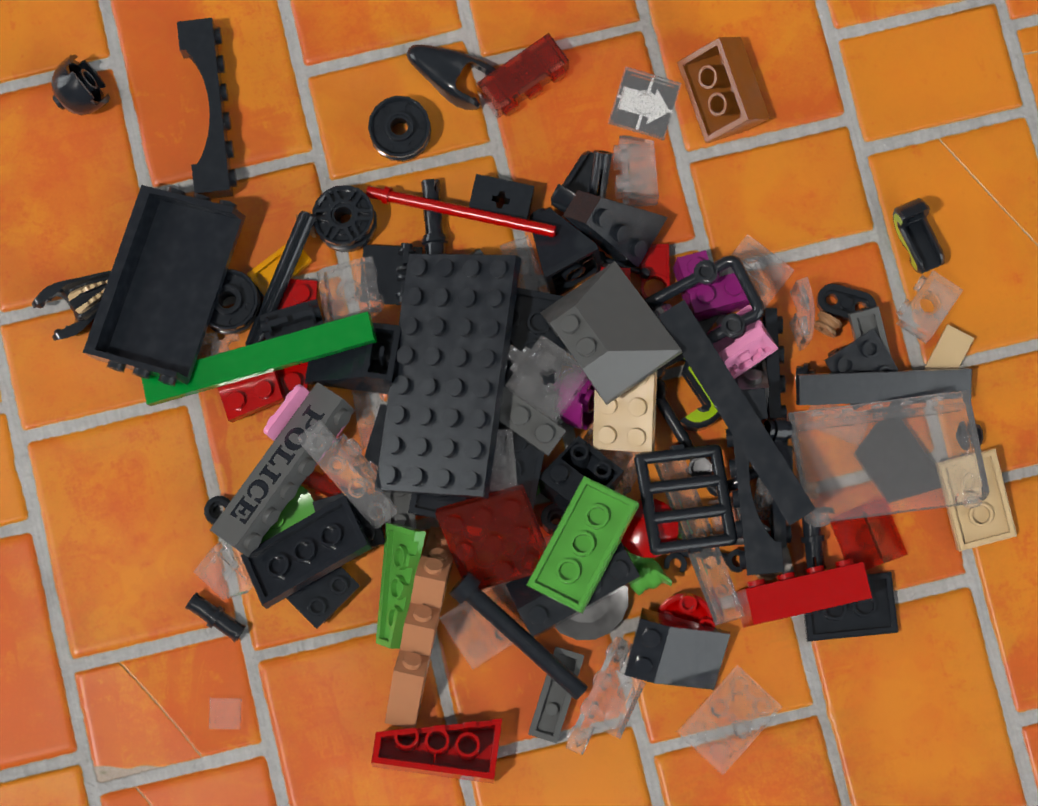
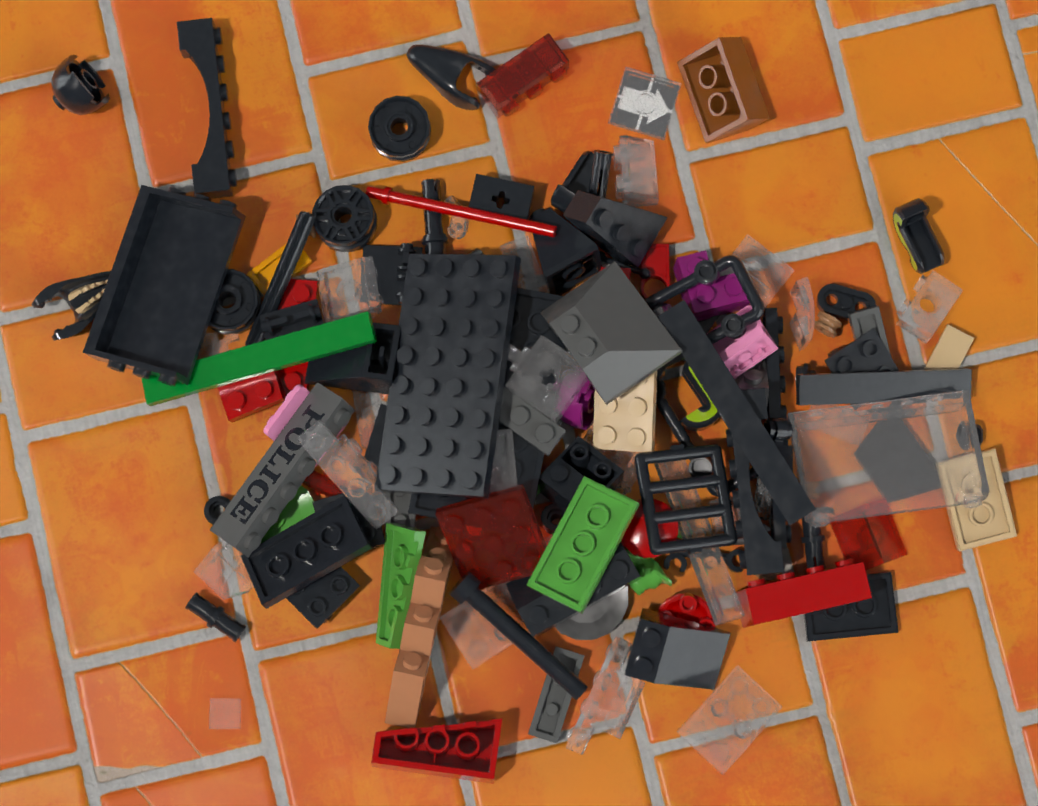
none -> clear arm [444,195,470,239]

